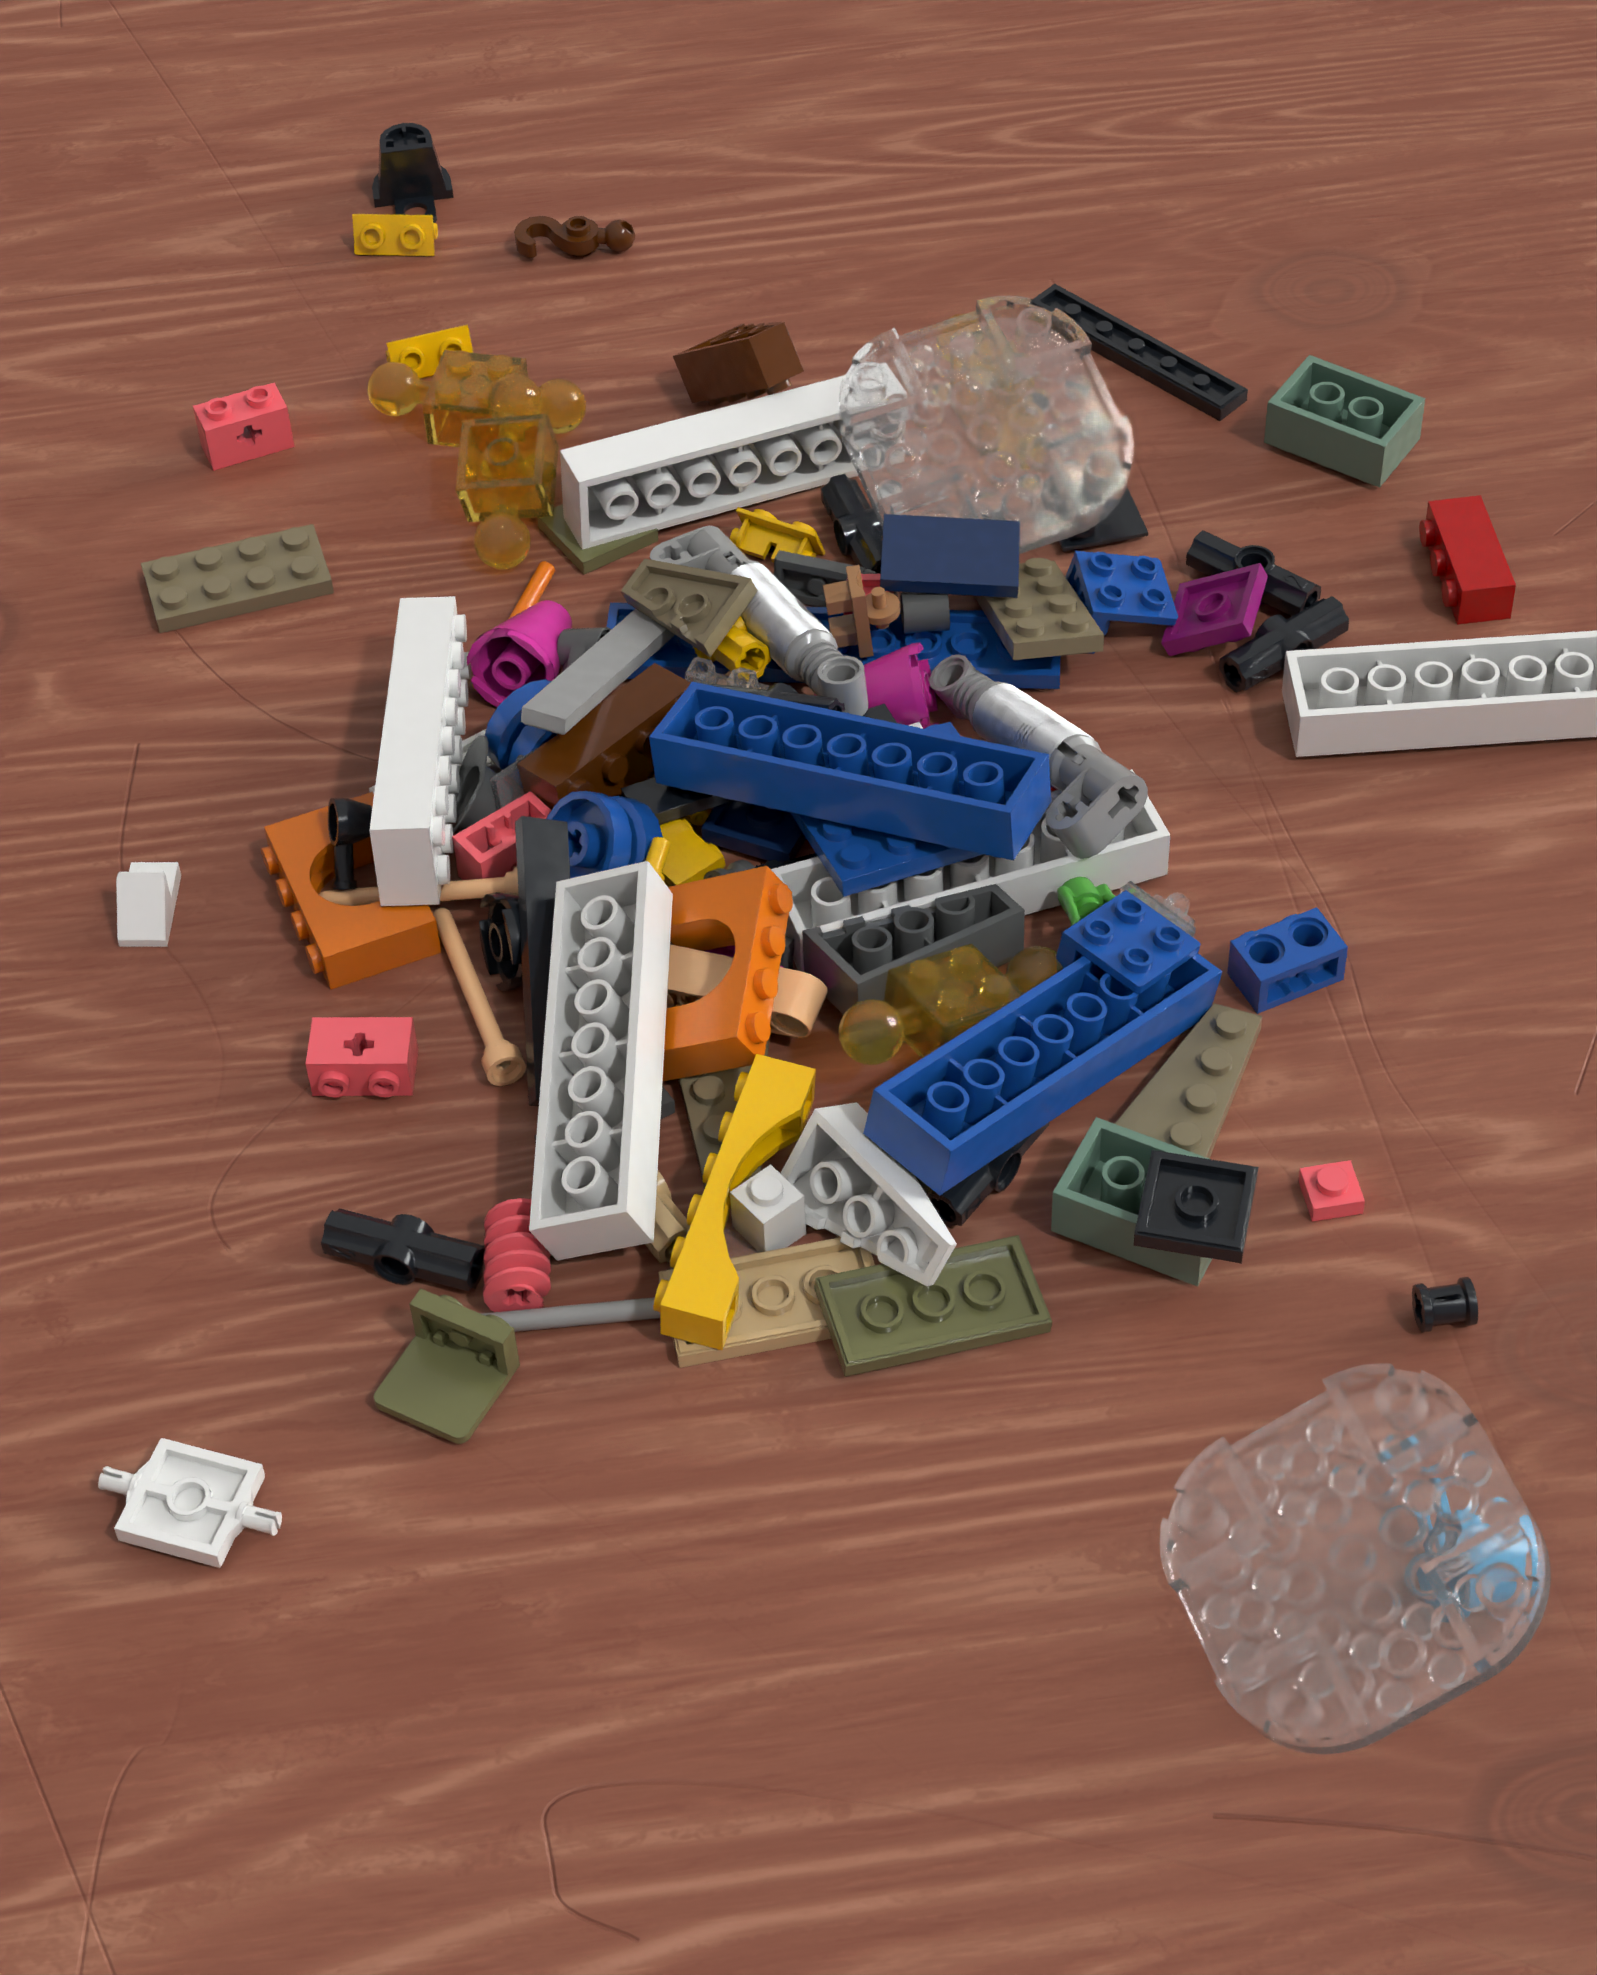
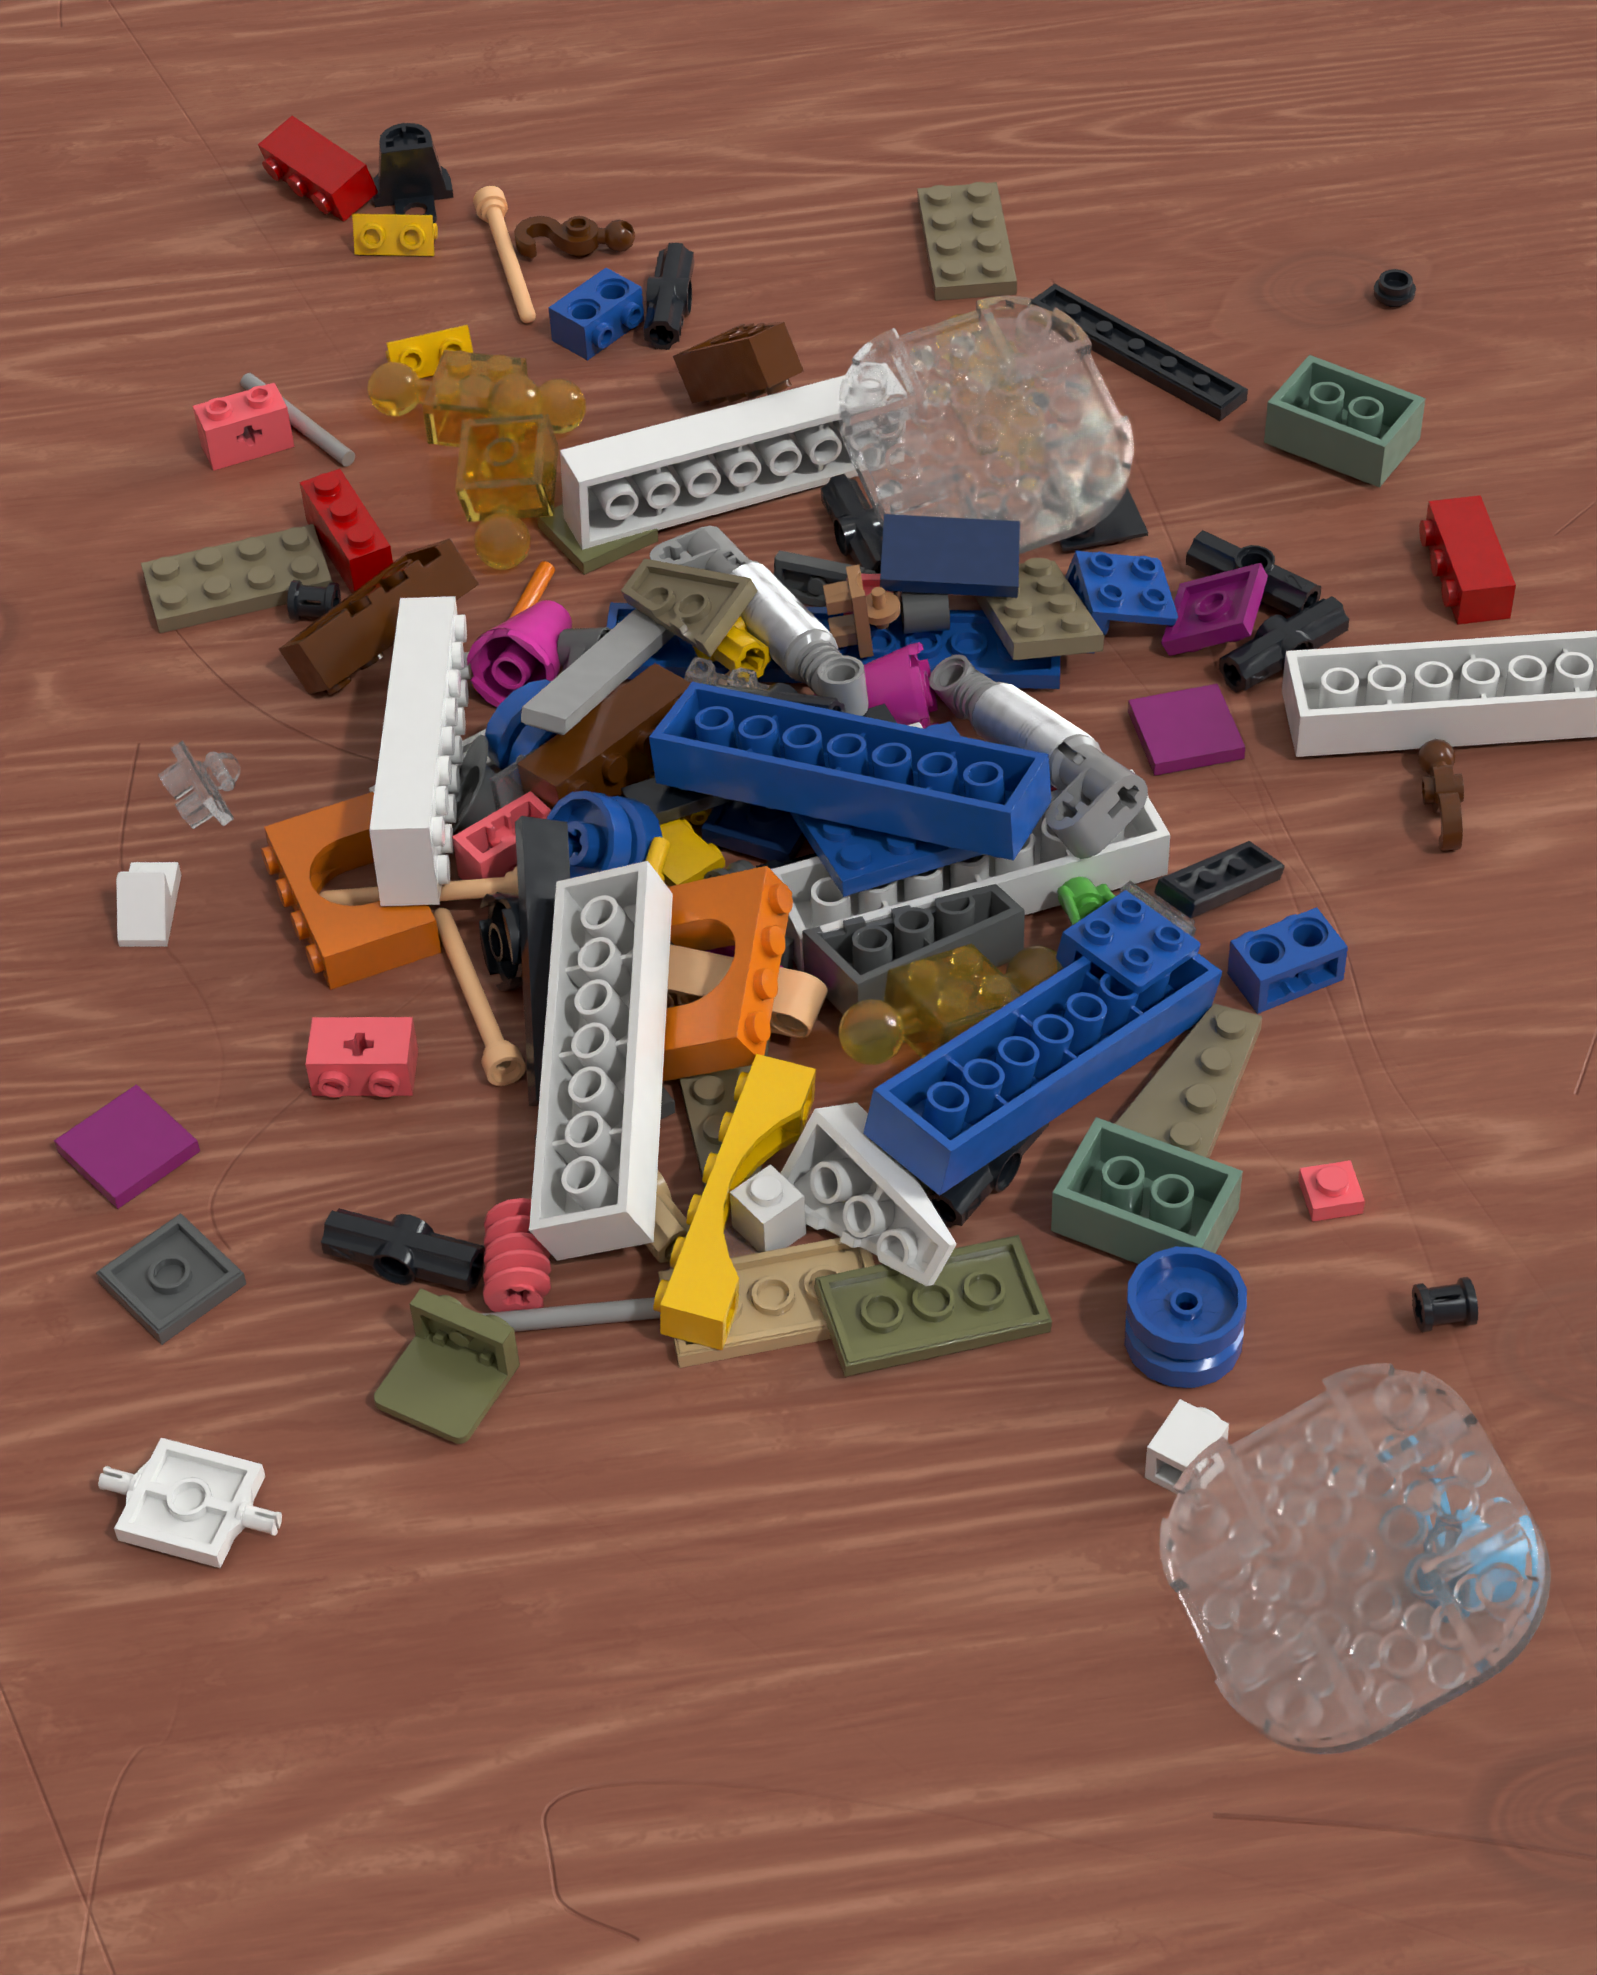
black bar [328,798,372,889] -> none
yellow hinge [730,507,825,563] -> none
black plate [1133,1150,1259,1264] -> none
none -> magenta tile [54,1084,200,1209]
none -> dark grey tile [96,1213,247,1345]
none -> clear hips [158,741,241,829]
none -> light grey bar [240,373,355,466]
none -> red brick [258,115,378,222]
none -> reddish brown wedge [279,539,479,695]
none -> black bush [287,580,341,621]
none -> red brick [299,468,393,593]
none -> light nougat piece [473,186,536,324]
none -> blue brick [548,268,644,361]
none -> black piece [644,243,694,350]
none -> dark tan plate [917,182,1017,301]
none -> blue wheel [1124,1246,1247,1388]
none -> magenta tile [1128,683,1246,776]
none -> white brick [1145,1399,1229,1503]
none -> black tile [1154,841,1285,919]
none -> black plate [1374,269,1416,307]
none -> reddish brown piece [1418,739,1464,851]

